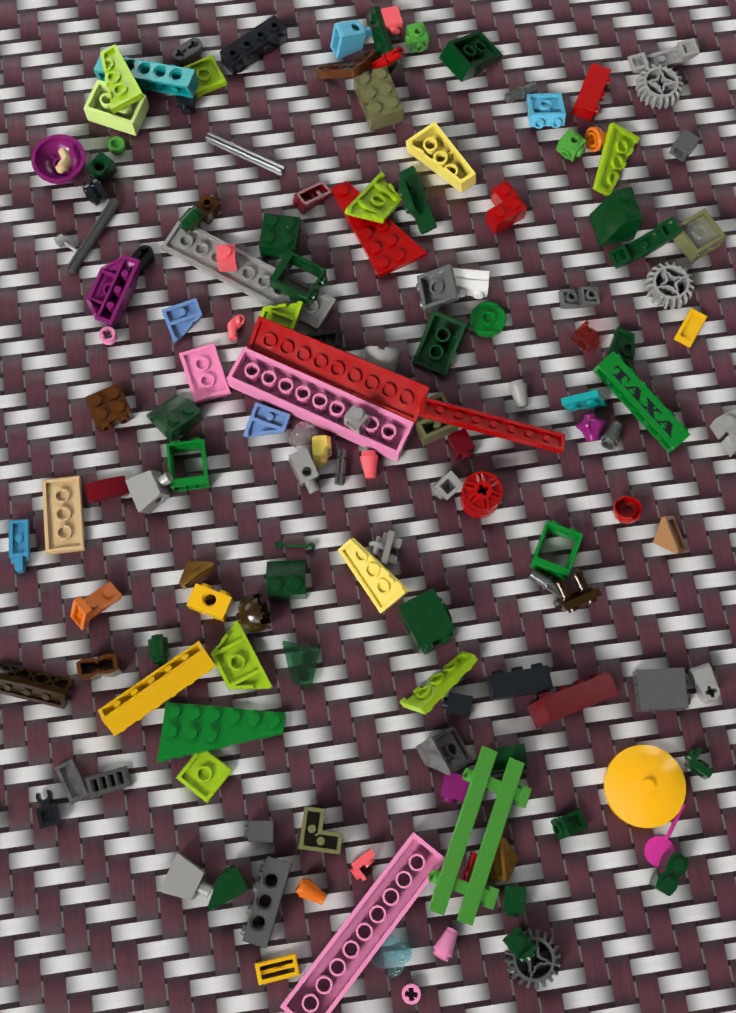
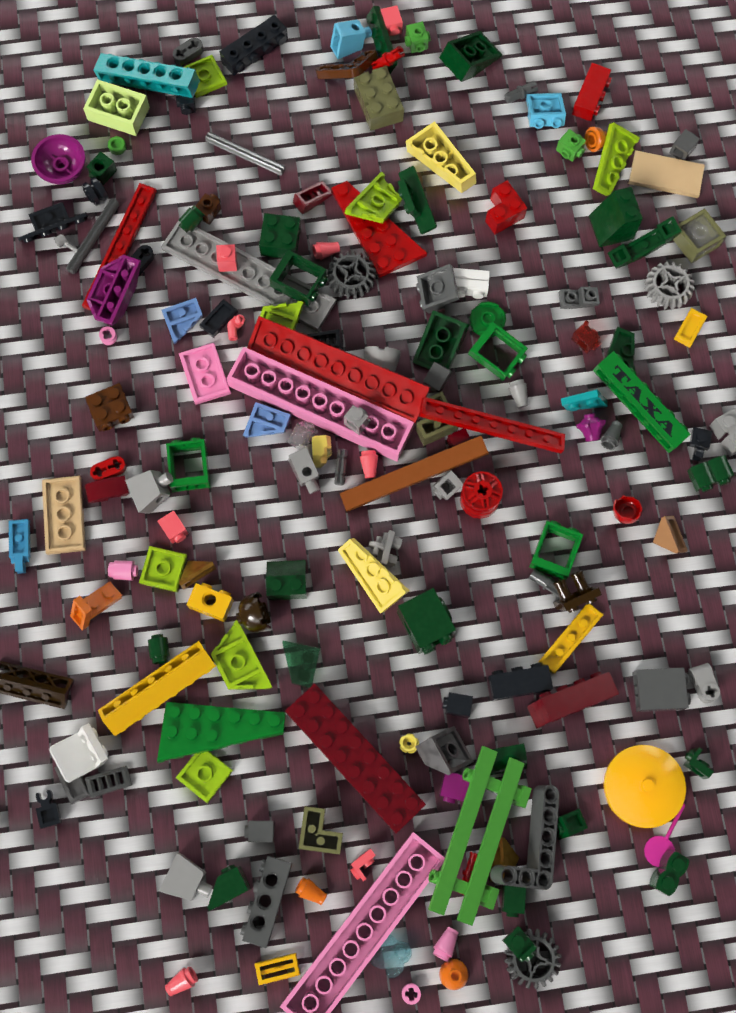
tan arm [55,148,72,174] -> none
reddish brown brick [76,654,122,681] -> none
lime wing [100,44,144,114] -> none
dark green slope [147,395,202,442] -> none
dark green hinge [275,541,315,550] -> none
lime wing [399,651,478,715] -> none
light grey slope [627,38,700,73] -> none
light grey gear [635,63,683,110] -> none
none -> black bracket [18,202,88,243]
none -> white bracket [49,723,108,783]
none -> red tile [82,183,157,310]
none -> red beam [90,456,127,481]
none -> bright pink brick [108,560,138,581]
none -> lime tile [139,546,187,592]
none -> coral brick [158,511,189,544]
none -> coral cone [165,966,198,996]
none -> black tile [199,299,238,338]
none -> dark red brick [285,683,426,834]
none -> coral cone [312,242,340,260]
none -> dark grey gear [327,251,376,299]
none -> dark orange tile [339,436,489,512]
none -> light yellow plate [399,734,419,754]
none -> dark grey brick [423,362,453,392]
none -> orange brick [439,959,469,990]
none -> green window [468,321,528,381]
none -> dark grey beam [490,785,559,890]
none -> yellow tile [538,604,603,674]
none -> tan tile [628,150,705,198]
none -> dark green brick [687,455,734,493]
none -> black plate [689,427,712,461]

